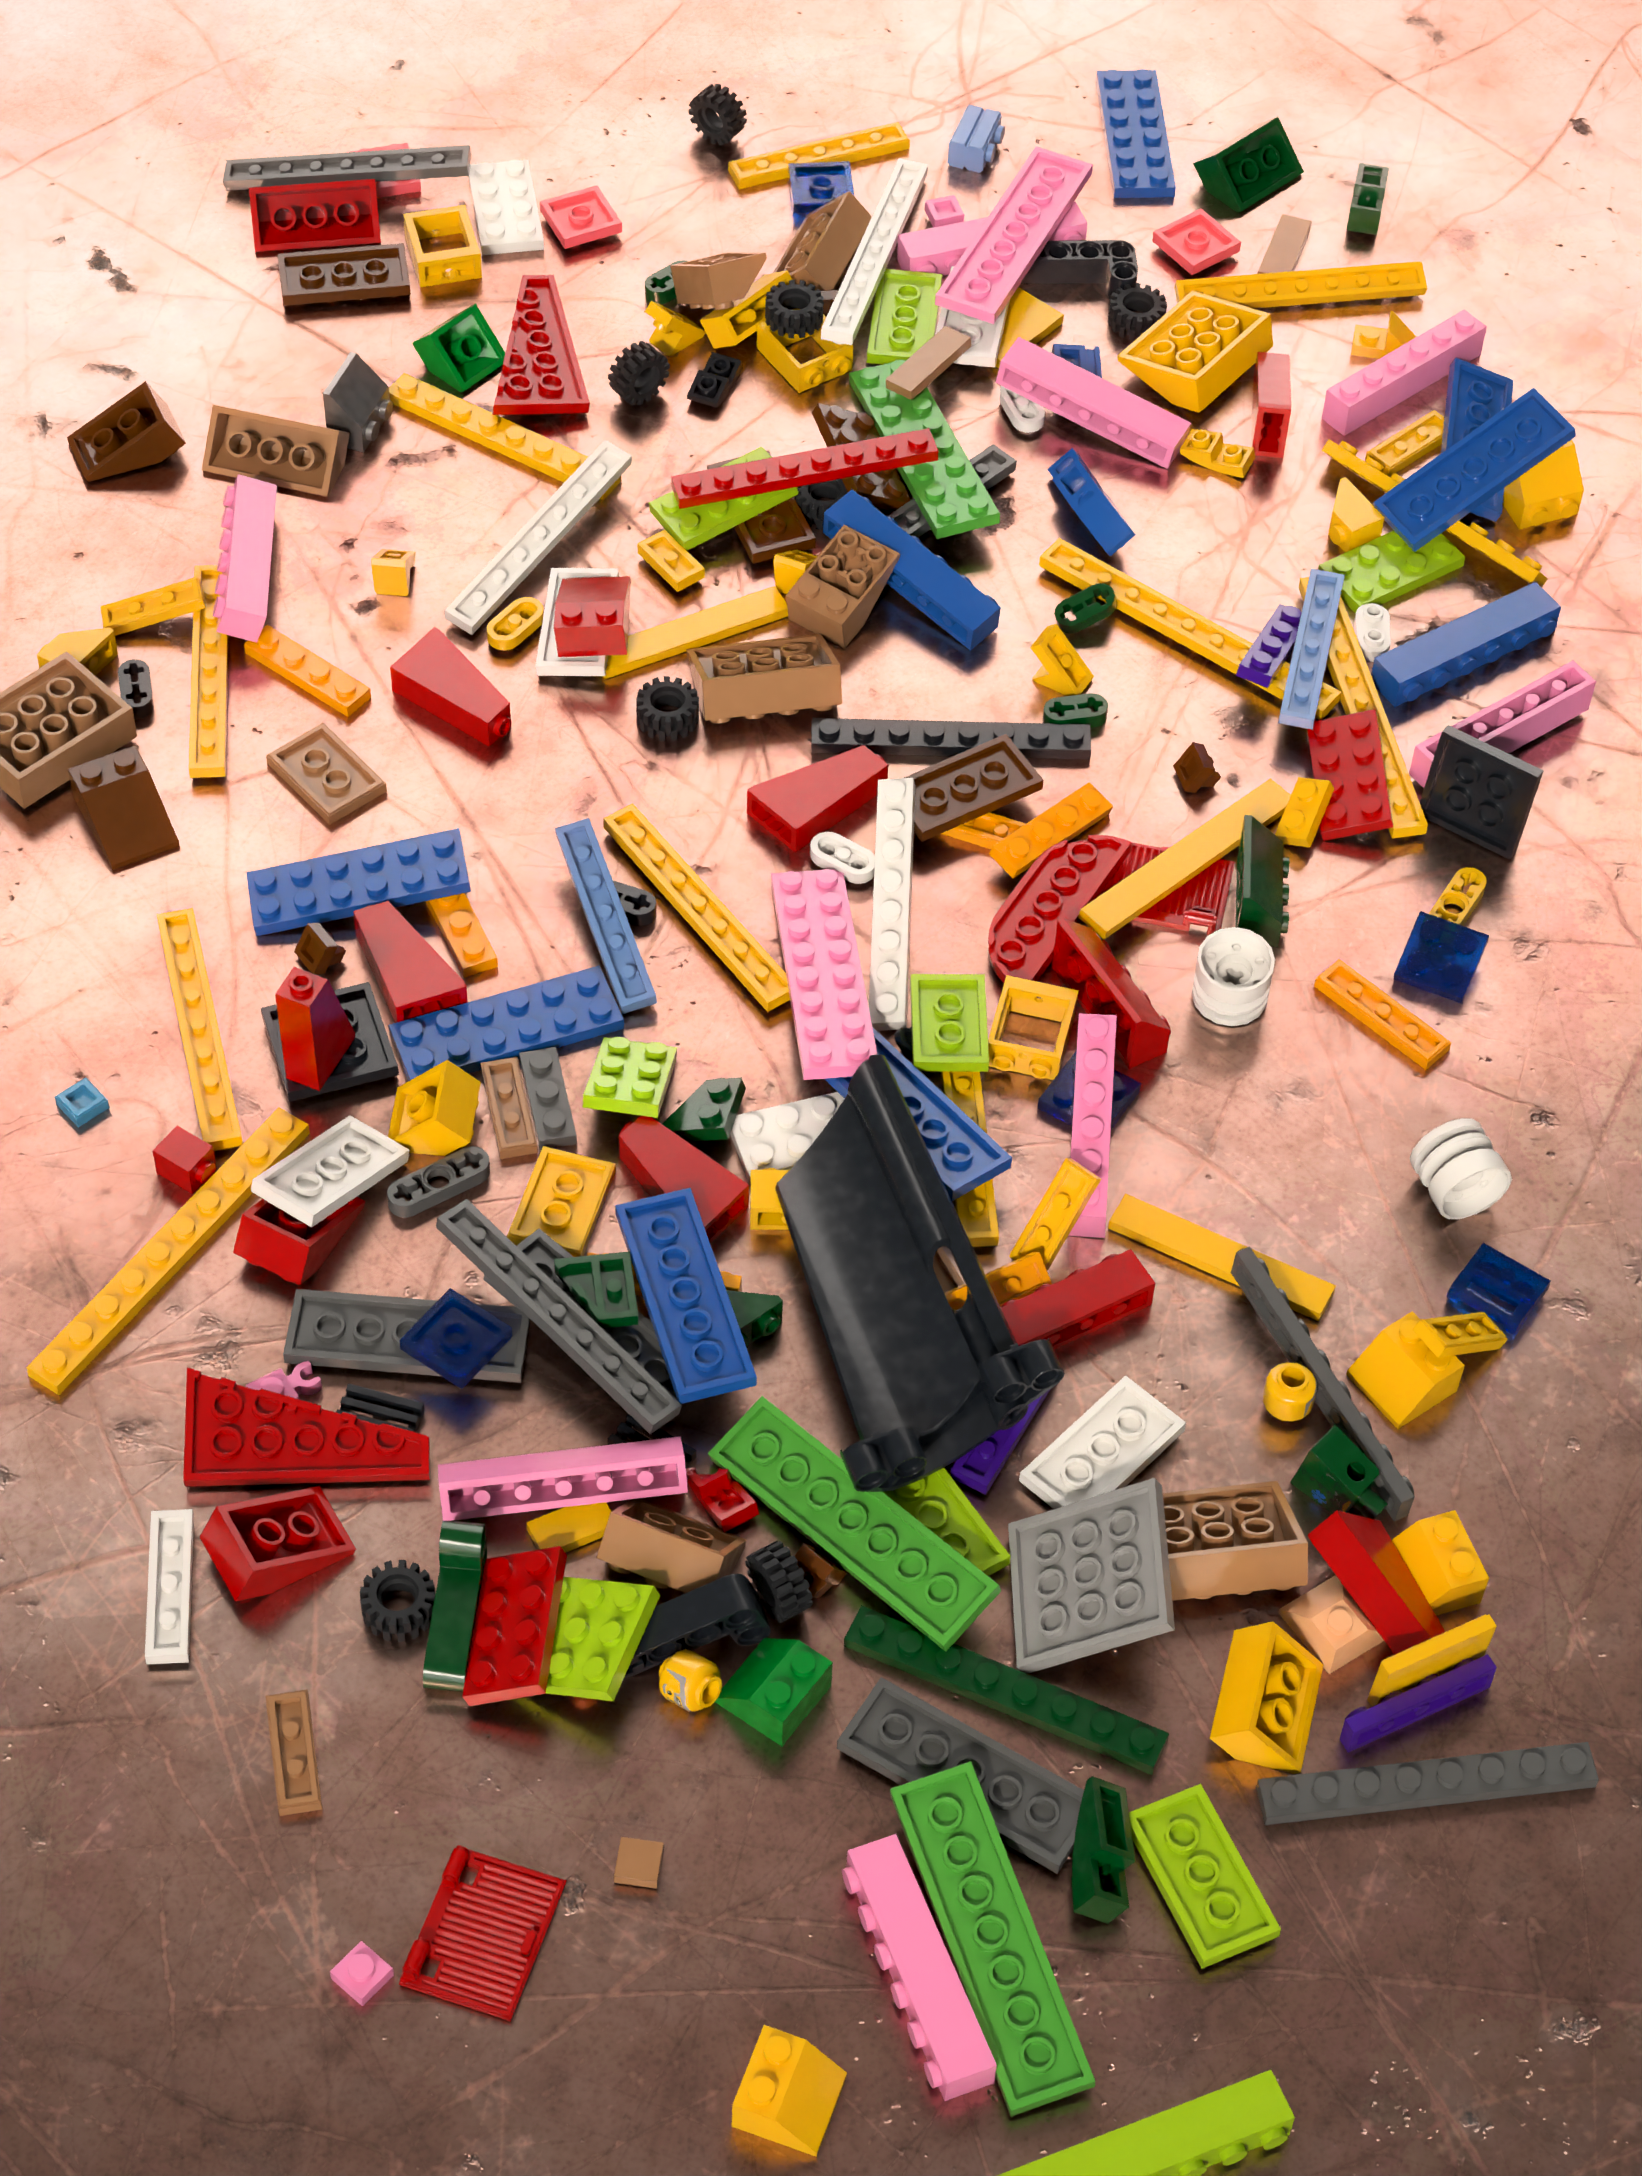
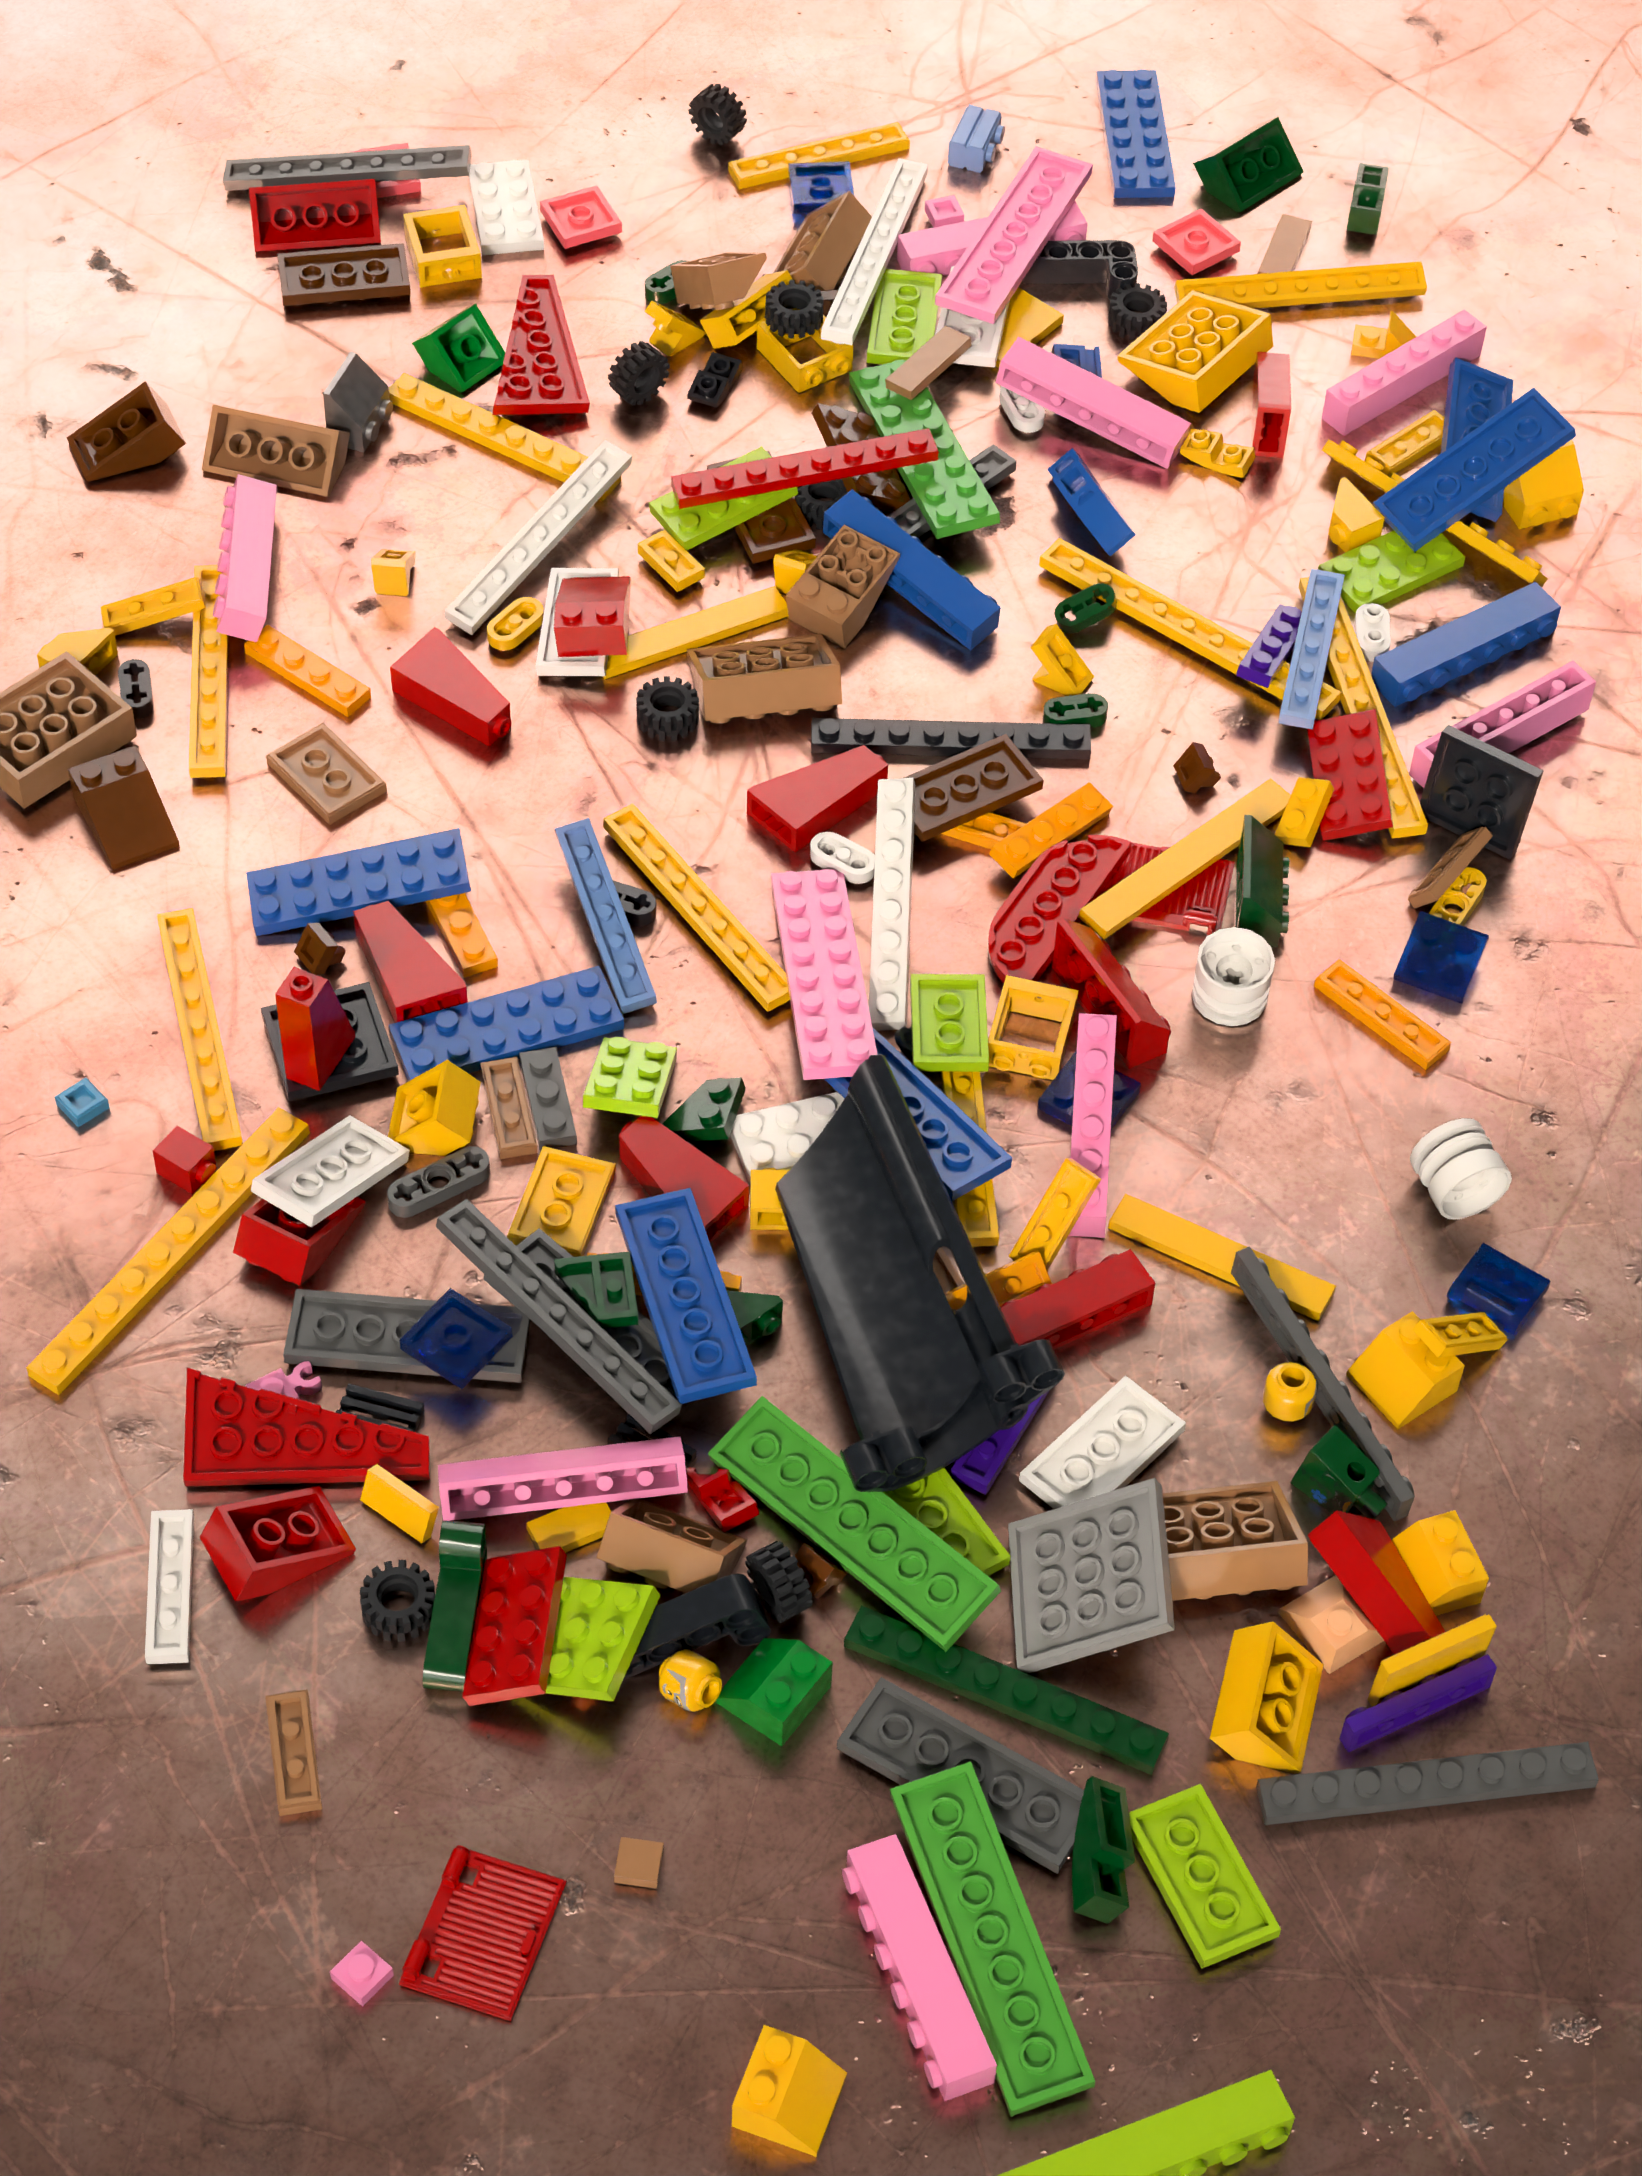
none -> yellow tile [360,1464,439,1543]
none -> medium nougat tile [1407,826,1493,909]

